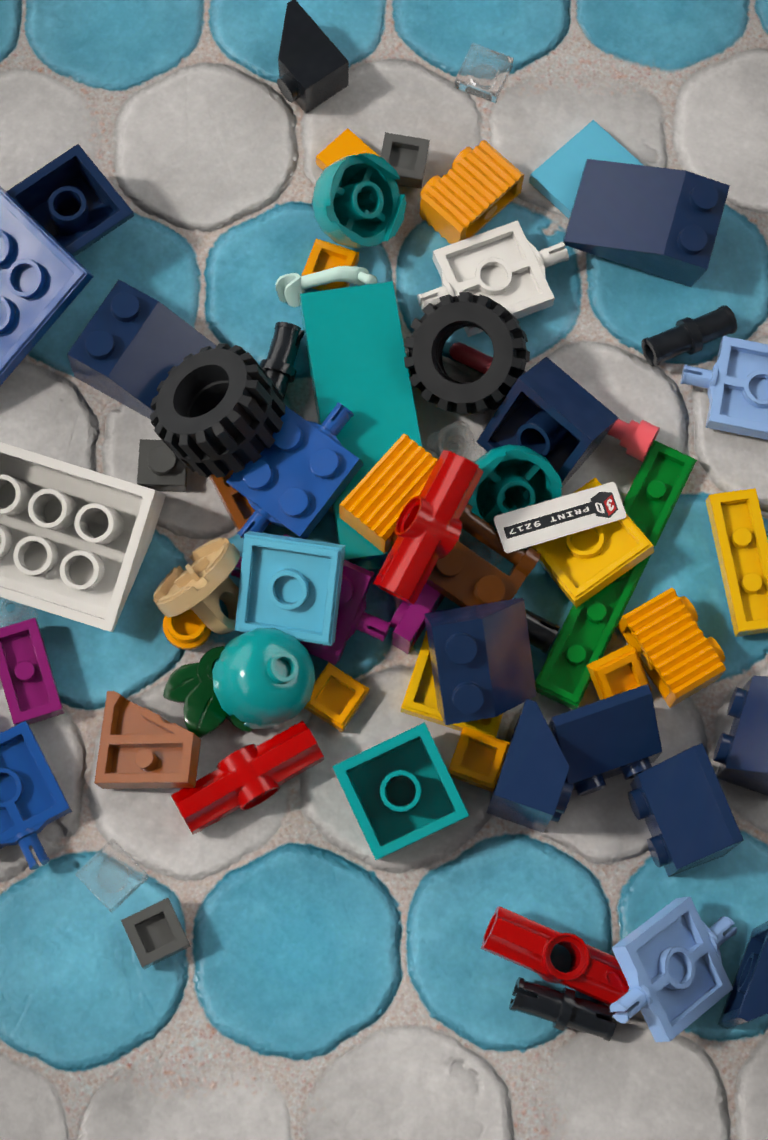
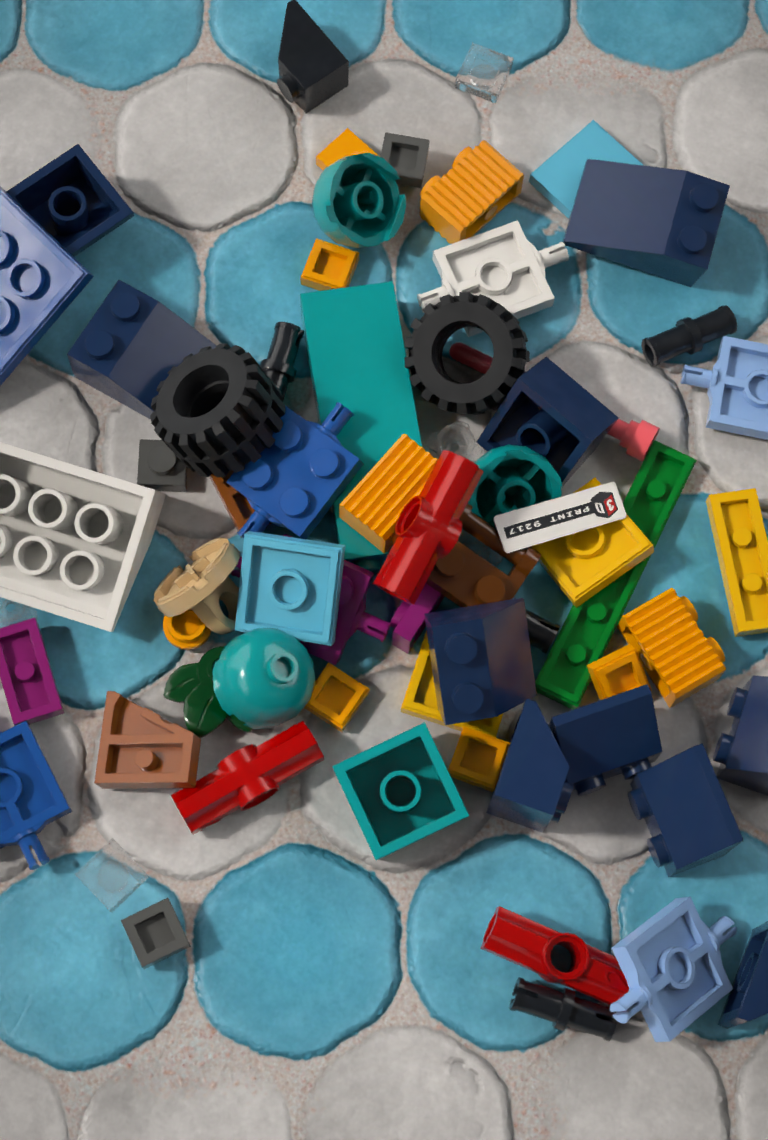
light aqua piece [275,266,377,308] -> none

